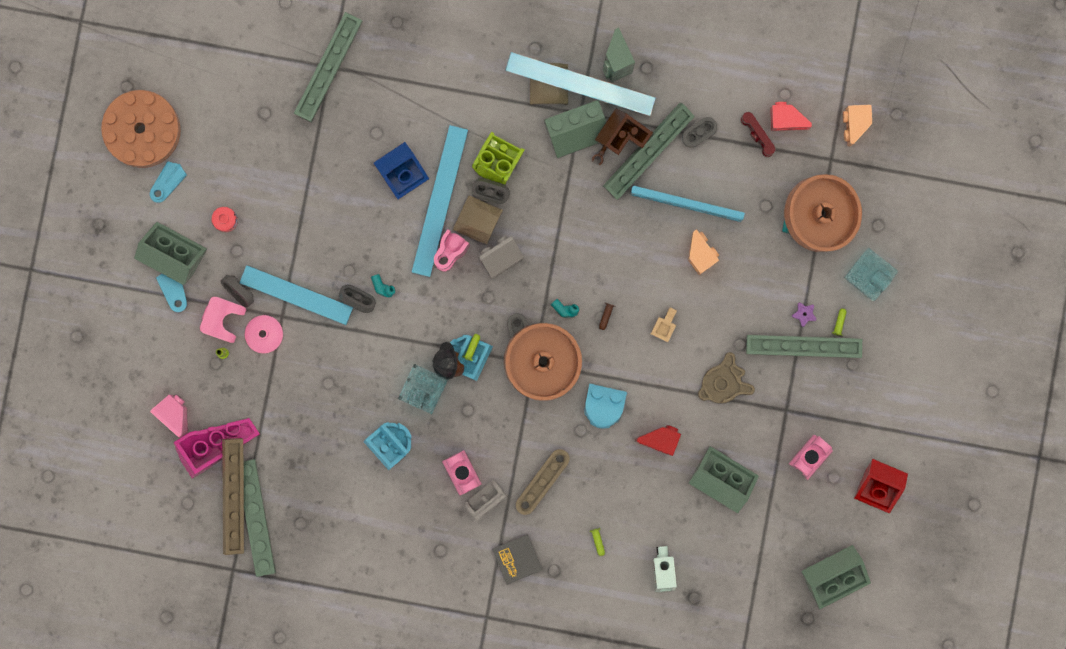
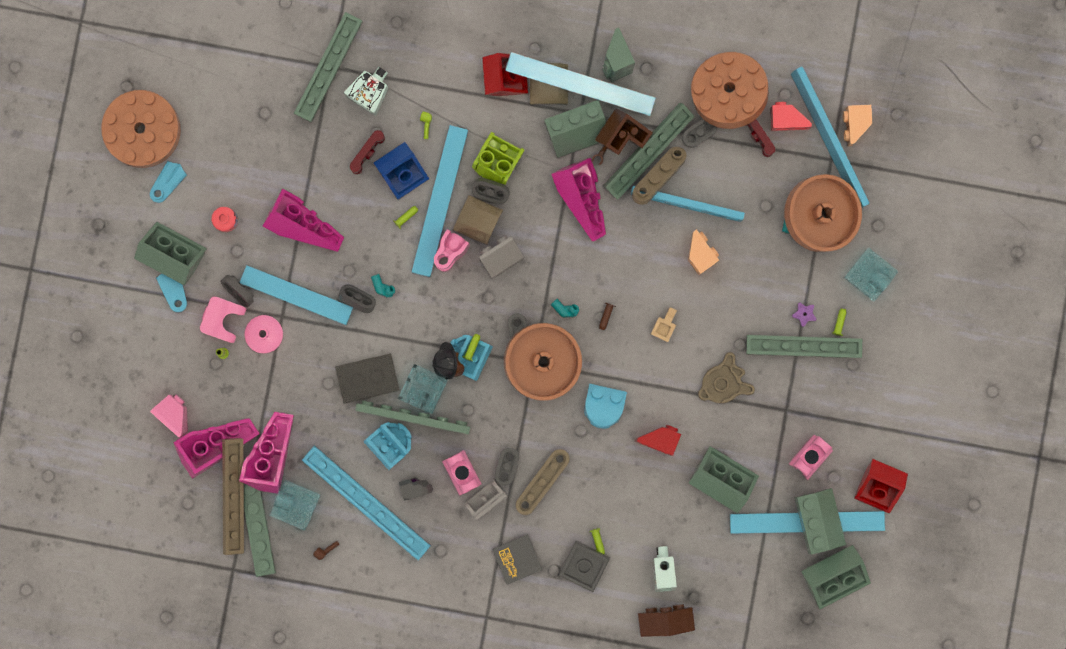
none -> dark pink wedge [239,412,294,494]
none -> dark pink wedge [263,188,344,252]
none -> clear light blue plate [270,480,321,530]
none -> medium azure tile [302,446,431,560]
none -> reddish brown hand [313,541,340,560]
none -> clear smoke tile [335,353,400,404]
none -> light aqua torso [344,67,388,116]
none -> dark red plate [350,130,385,175]
none -> sand green plate [355,400,471,434]
none -> lime piece [393,206,418,229]
none -> dark grey rock [399,477,433,501]
none -> lime hand [420,111,432,139]
none -> red slope [482,53,528,96]
none -> dark grey plate [495,448,519,485]
none -> dark pink wedge [551,158,606,241]
none -> dark grey tile [559,541,610,592]
none -> dark tan plate [632,147,687,205]
none -> reddish brown brick [638,604,695,637]
none -> nougat piece [691,52,769,129]
none -> medium azure tile [730,511,885,534]
none -> medium azure tile [791,67,869,208]
none -> sand green slope [794,488,846,555]

